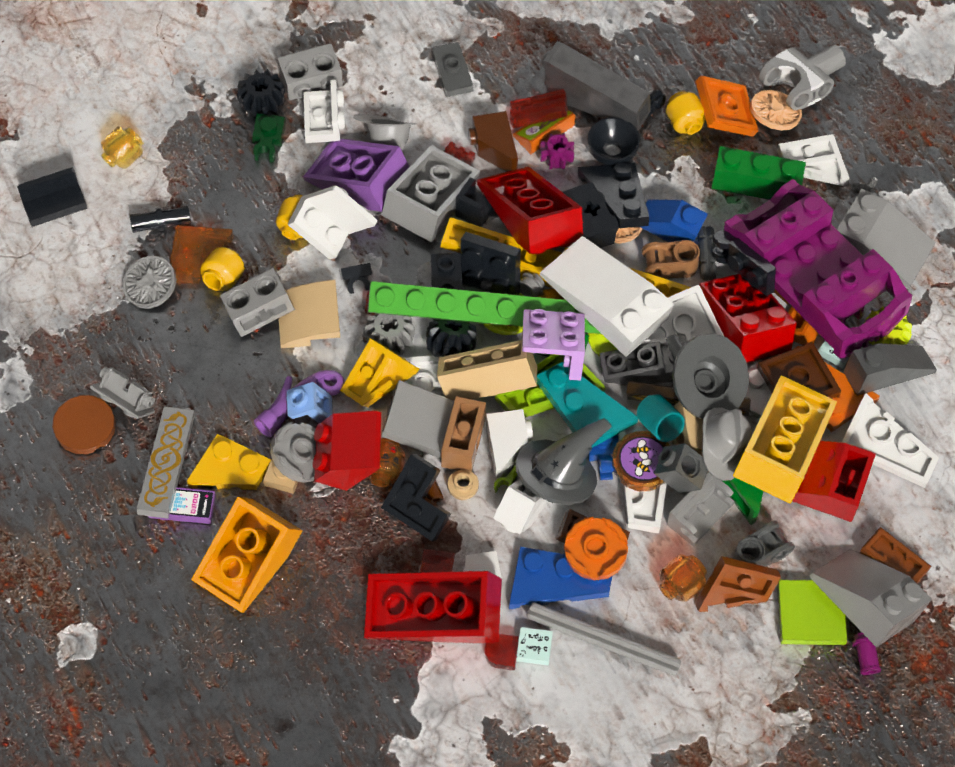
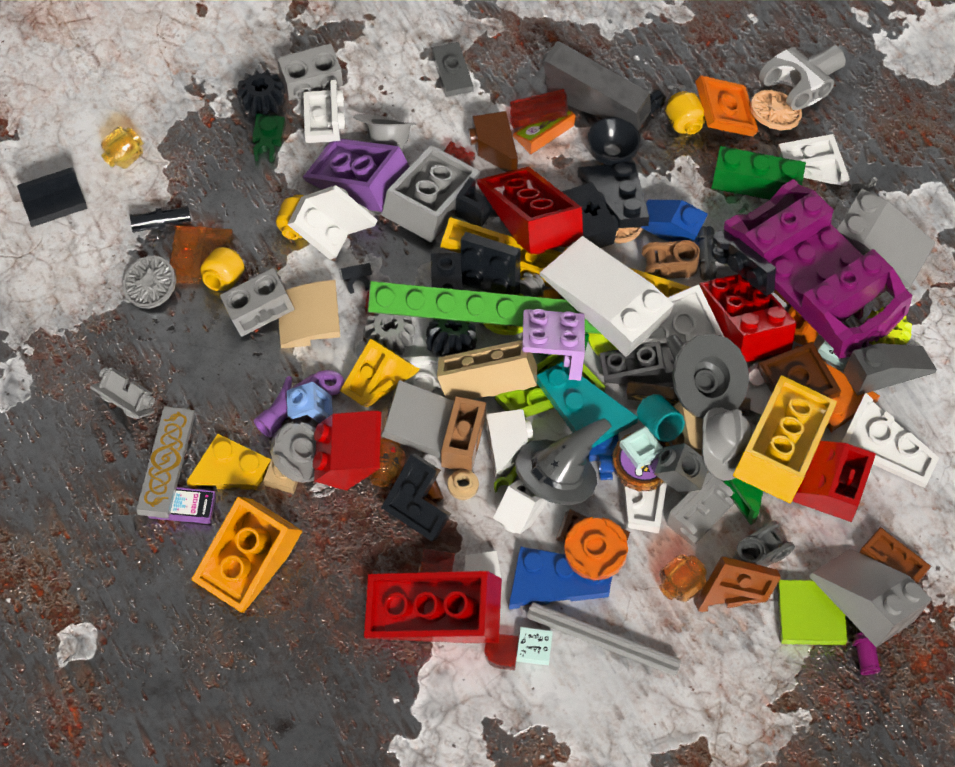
dark orange tile [52,395,116,454] -> none
magenta gear [540,134,575,170] -> none
none -> light aqua tile [619,426,663,470]

